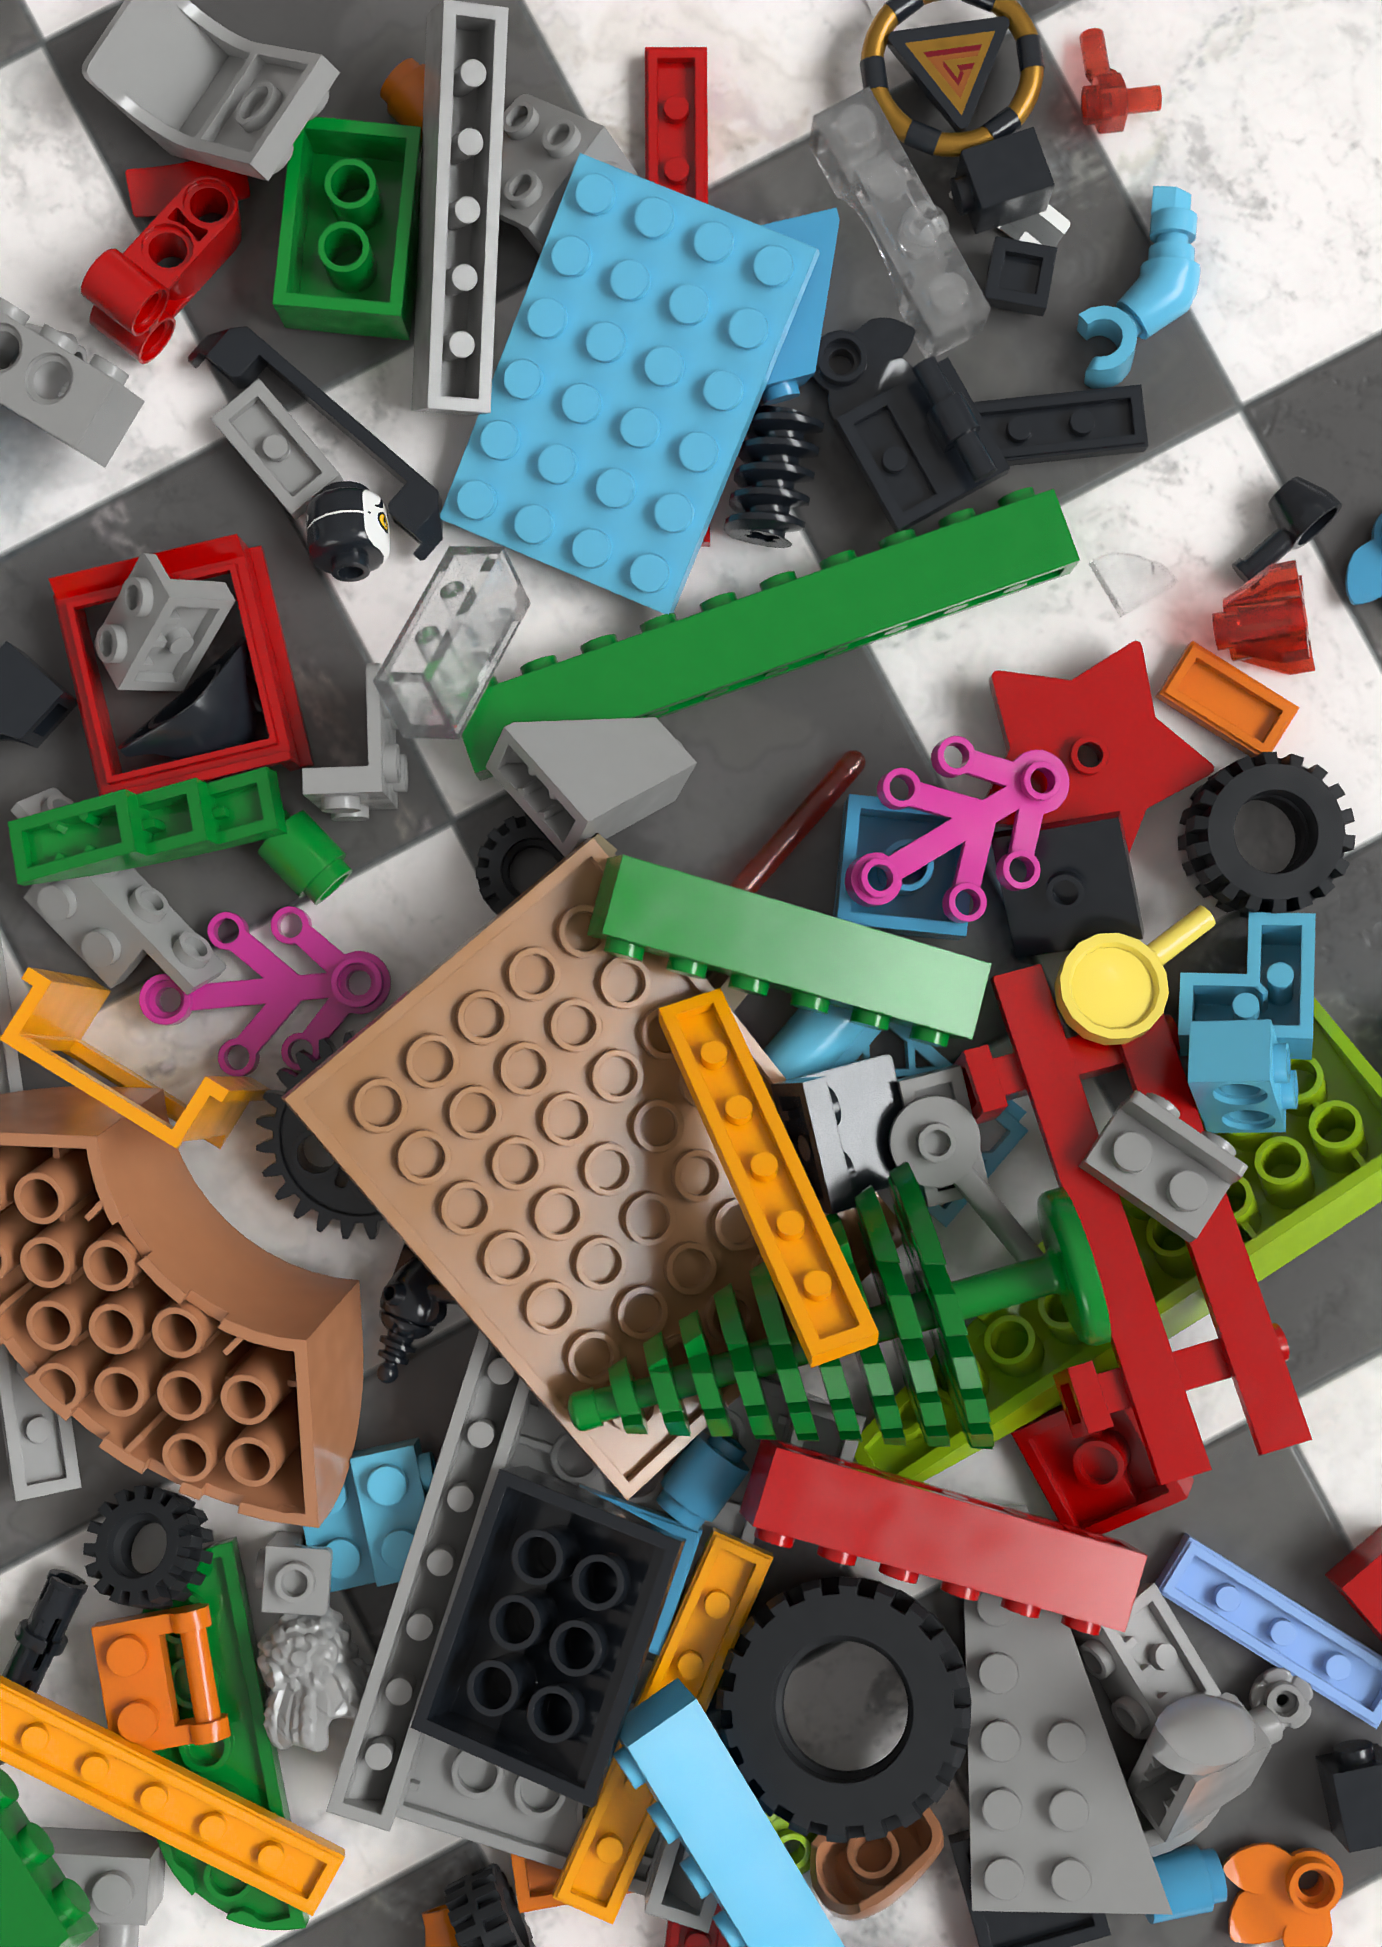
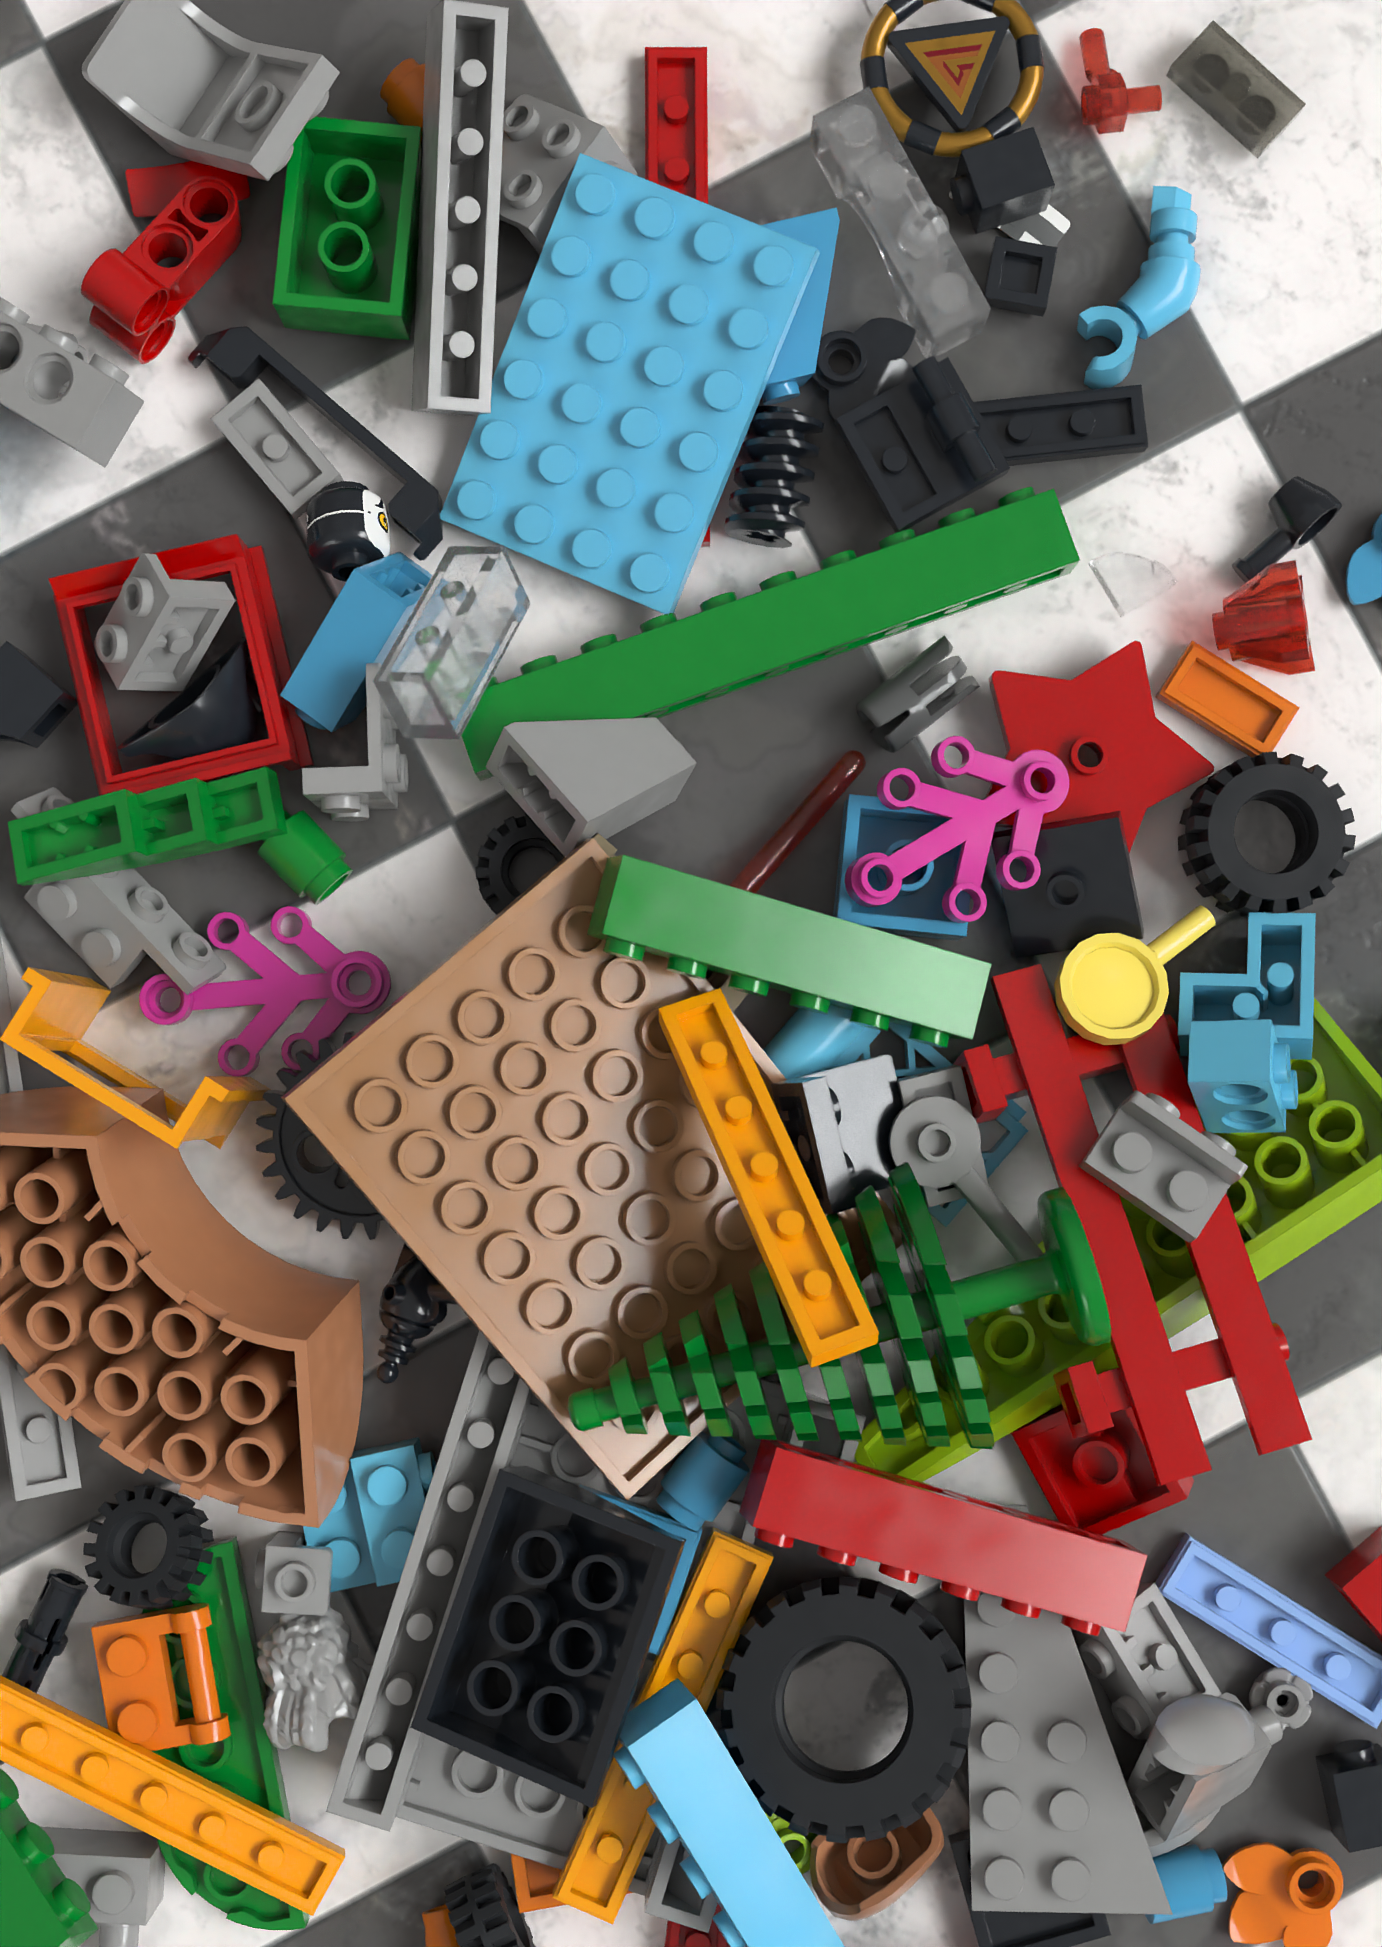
none -> dark azure slope [280,552,450,732]
none -> dark grey arm [856,635,980,753]
none -> clear smoke plate [1166,20,1306,159]

